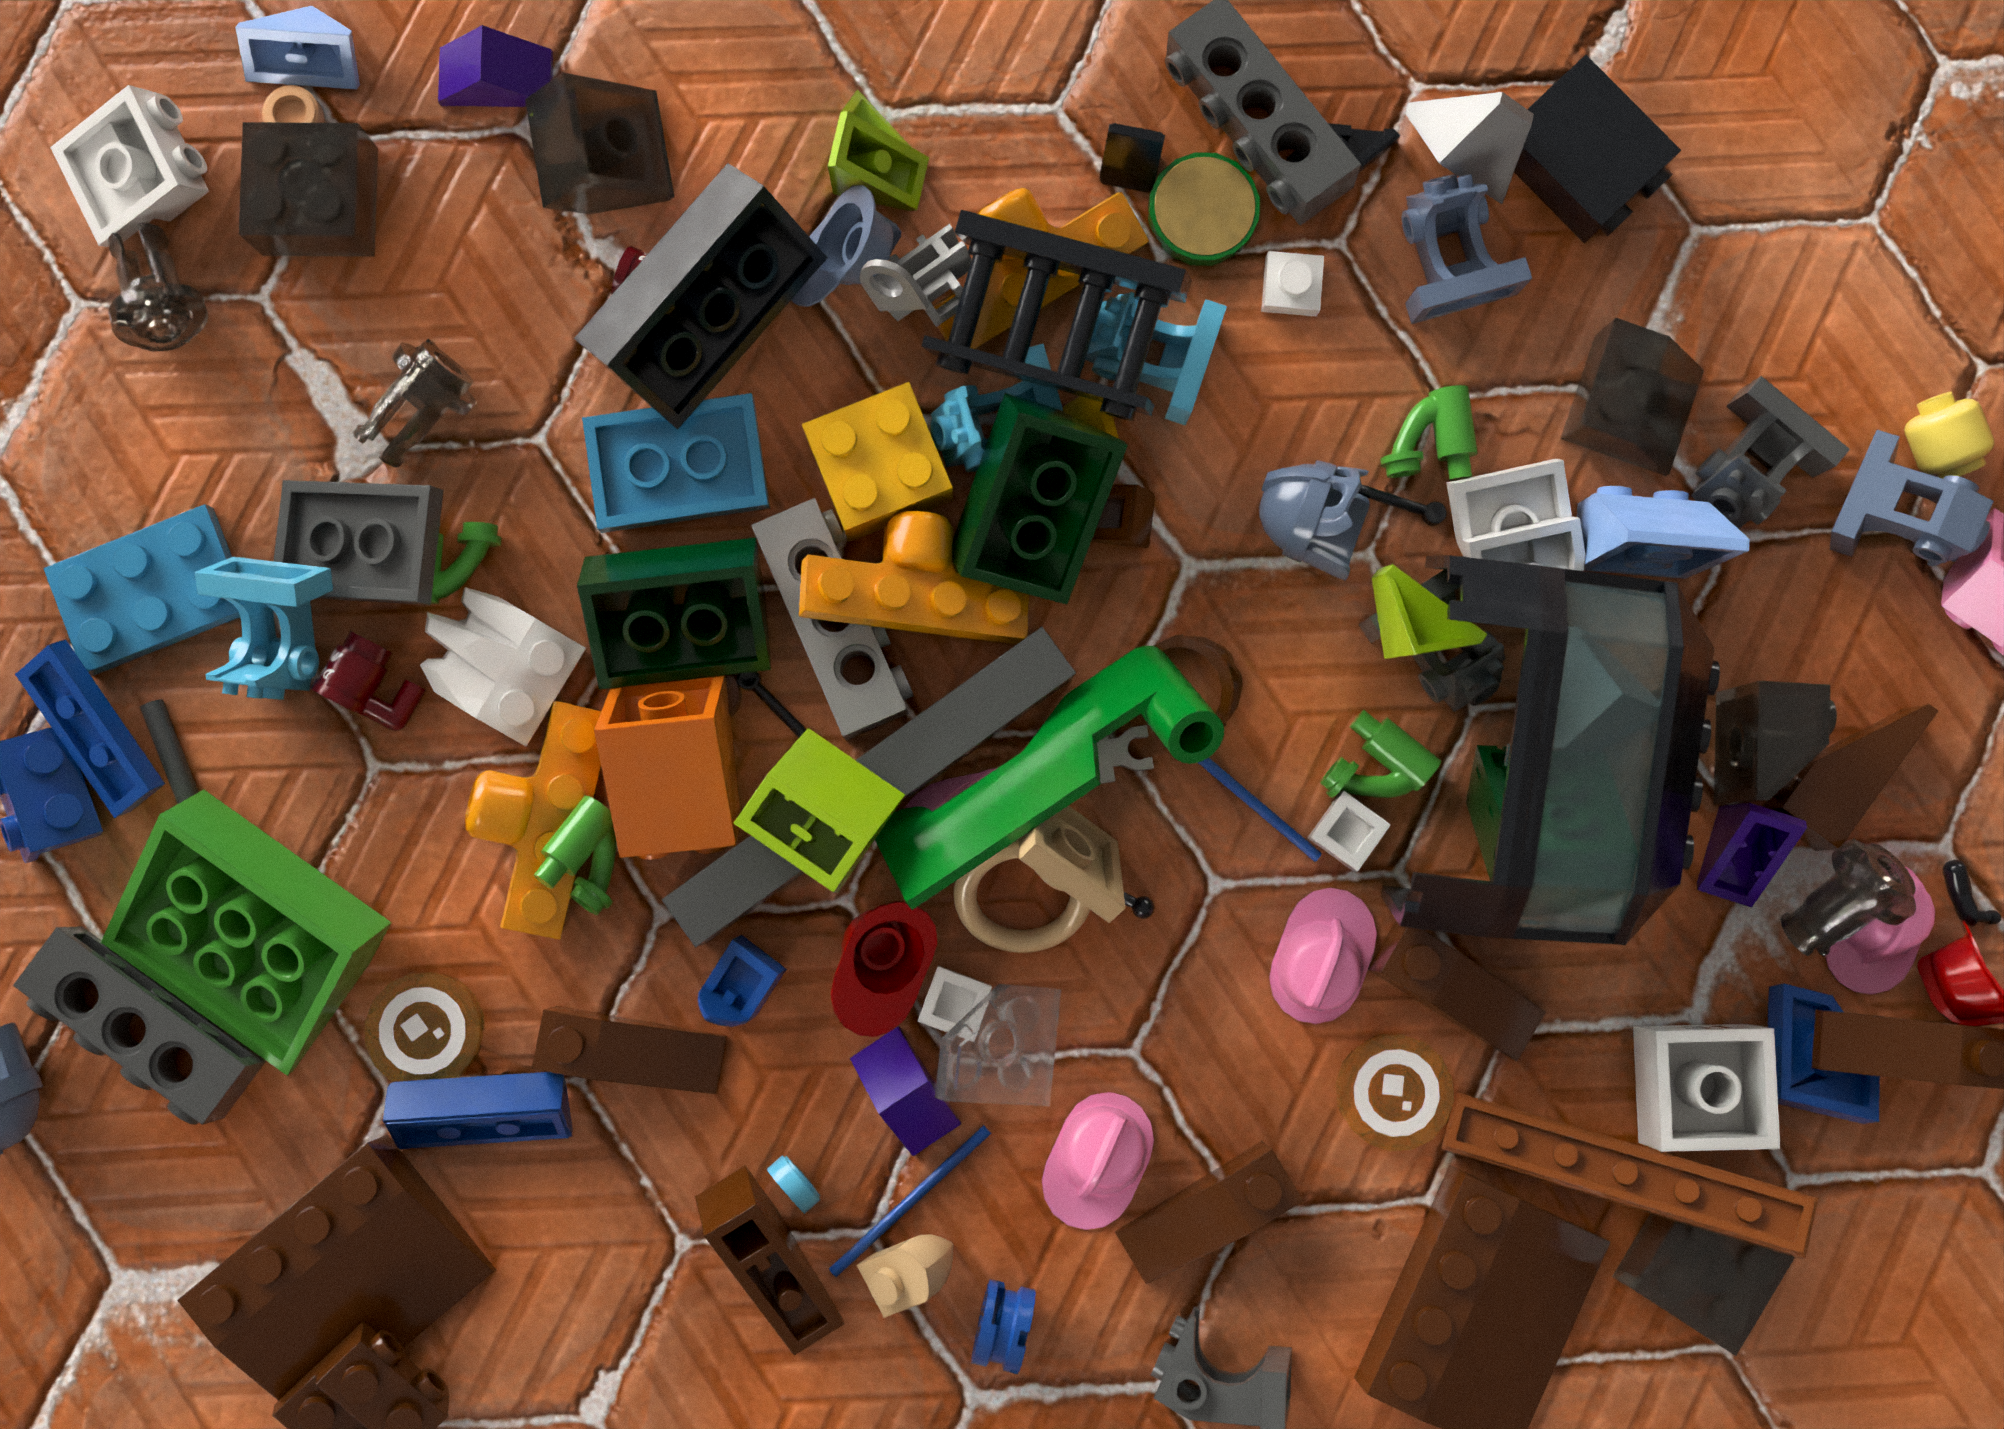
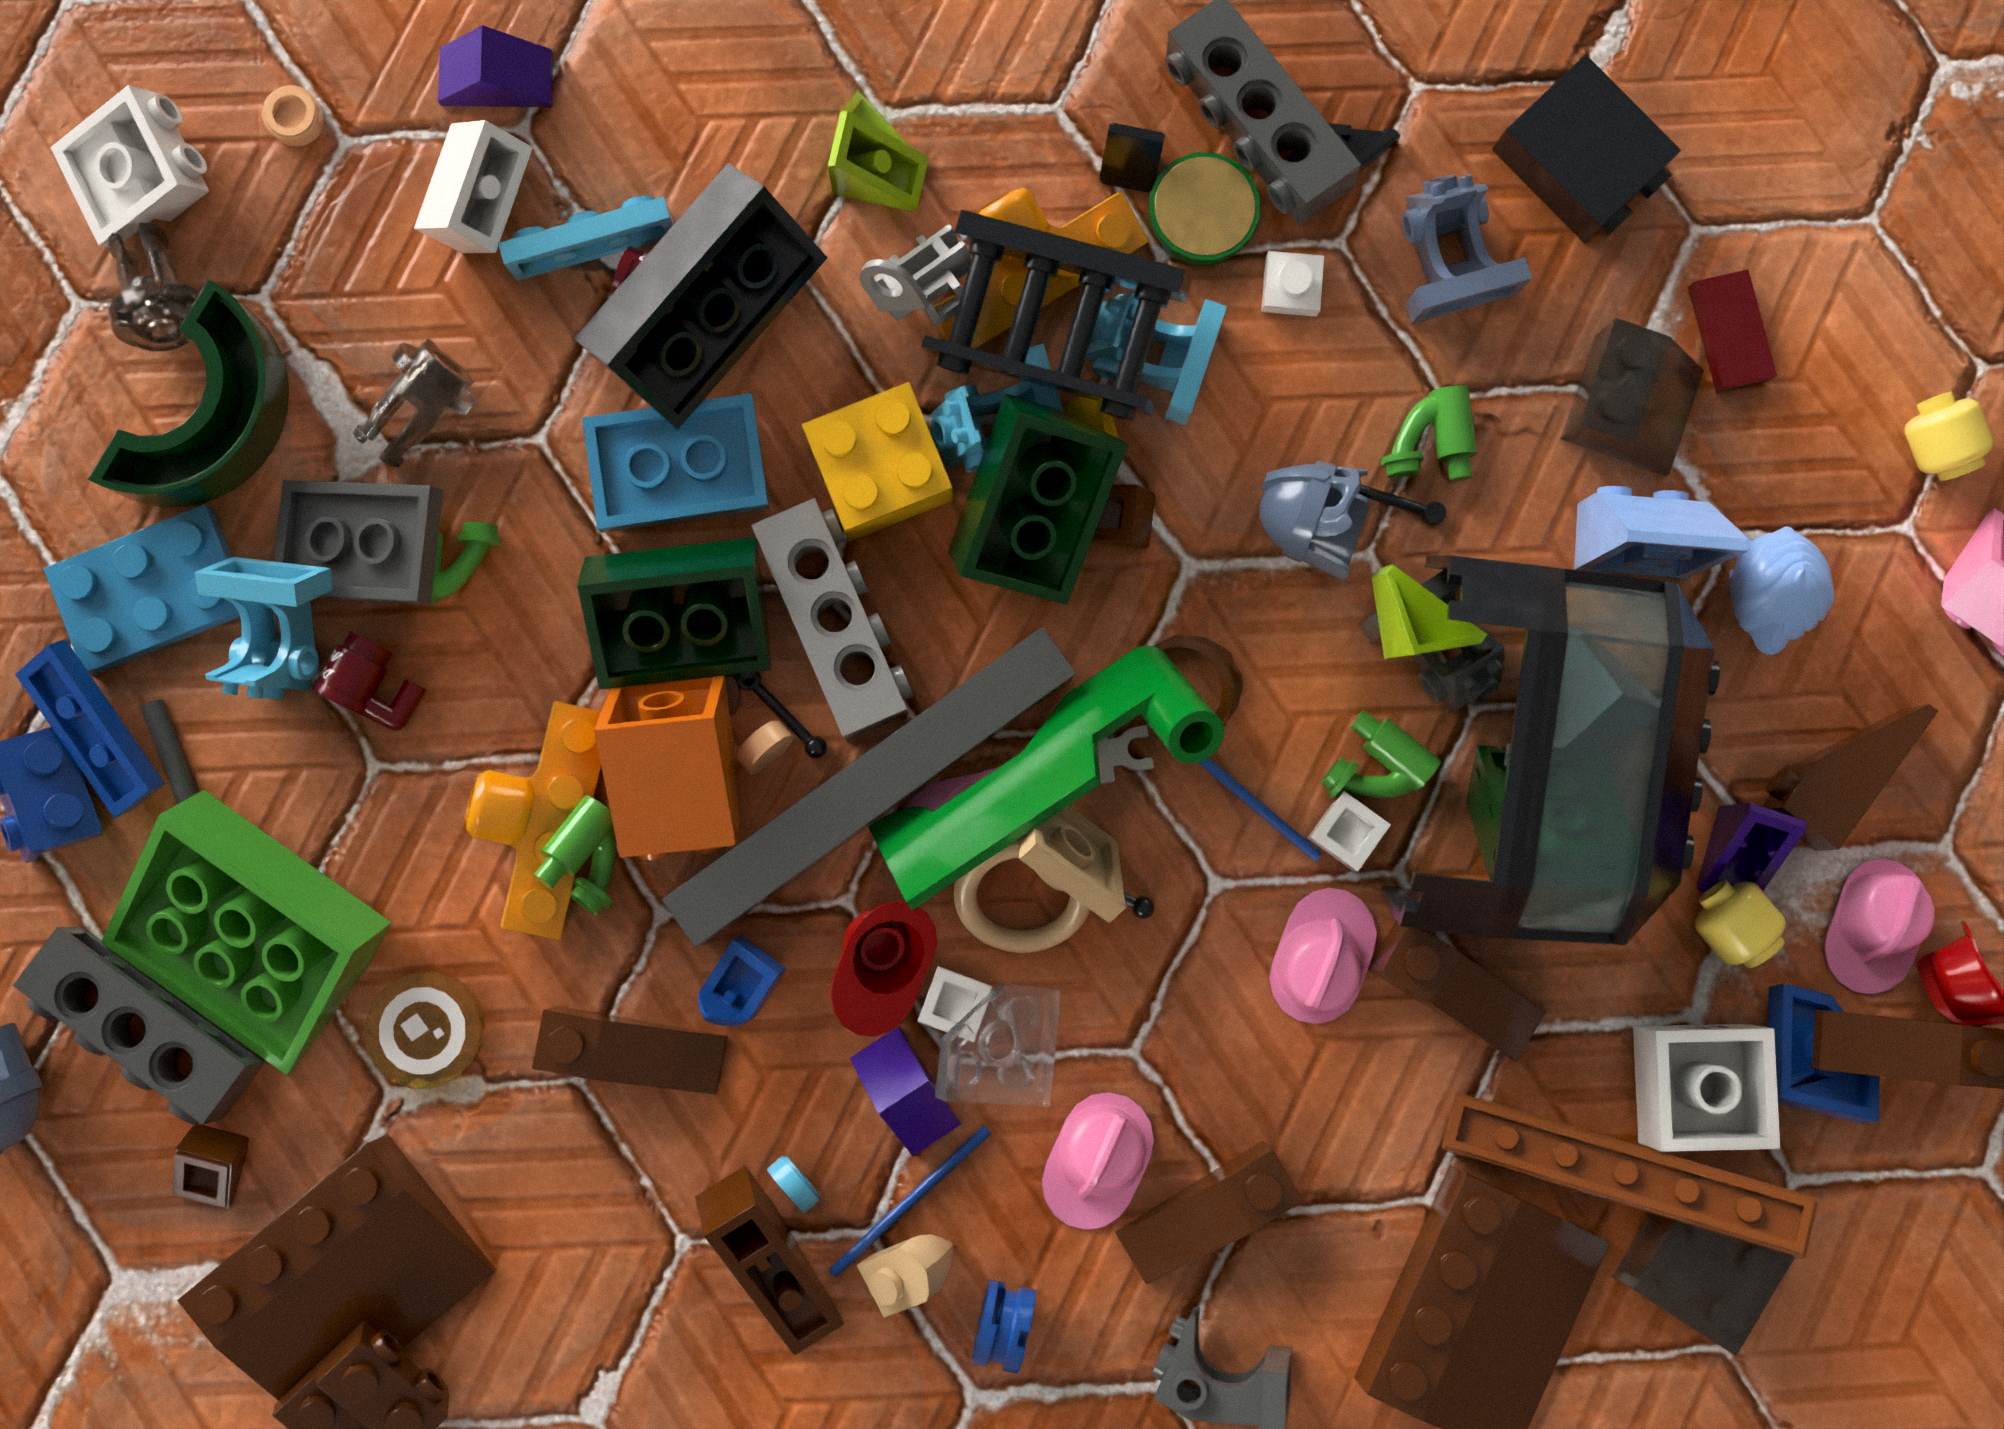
light blue slope [235,6,360,89] -> none
clear smoke brick [239,122,378,257] -> none
blue slope [383,1072,573,1149] -> none
white plate [420,587,586,746] -> none
clear smoke slope [525,72,674,214] -> none
lime slope [734,728,906,893] -> none
sand blue piece [791,185,901,307] -> none
light orange plate [799,511,1029,645] -> none
clear yellow tile [1336,1033,1454,1151] -> none
light grey slope [1405,92,1534,204] -> none
white plate [1446,459,1586,589] -> none
dark grey tile [1691,376,1850,529] -> none
clear smoke slope [1713,681,1837,805] -> none
clear smoke piece [1780,839,1916,957] -> none
sand blue tile [1830,430,1994,567] -> none
black piece [1943,860,2001,927] -> none
none -> dark green brick [87,279,289,507]
none -> reddish brown slope [172,1124,249,1209]
none -> white brick [414,120,533,253]
none -> medium azure plate [498,195,675,281]
none -> light nougat tile [736,721,794,775]
none -> dark red tile [1688,269,1777,393]
none -> light yellow head [1695,880,1786,968]
none -> light blue hair [1729,526,1834,655]

